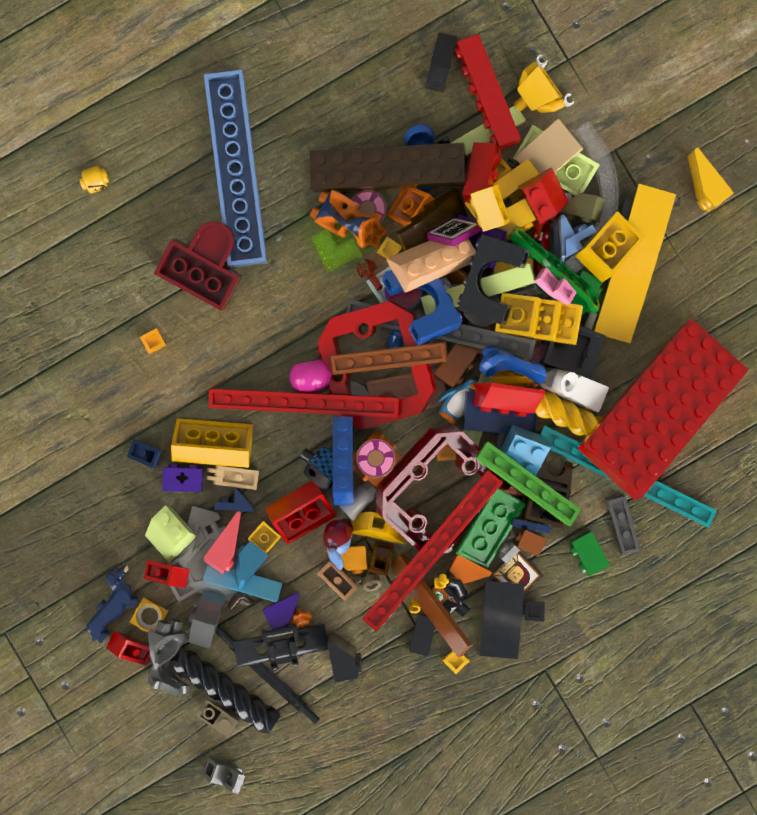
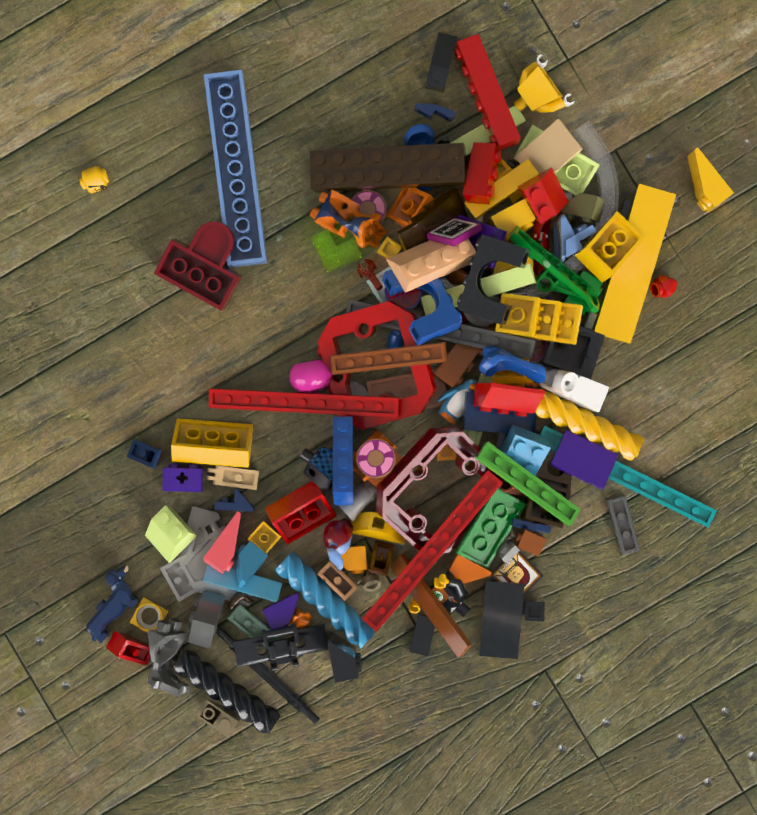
light orange tile [140,328,166,354] -> none
red slope [143,559,190,588] -> none
dark grey brick [202,757,245,794] -> none
yellow tile [442,650,469,674] -> none
yellow brick [470,184,510,232] -> none
bright pink slope [535,267,576,305] -> none
green brick [569,530,610,576] -> none
red piece [577,318,749,500] -> none
none -> sand green tile [227,603,283,651]
none -> dark azure piece [275,552,375,649]
none -> dark blue slope [414,103,456,122]
none -> dark purple tile [550,430,618,490]
none -> red rock [650,275,677,298]

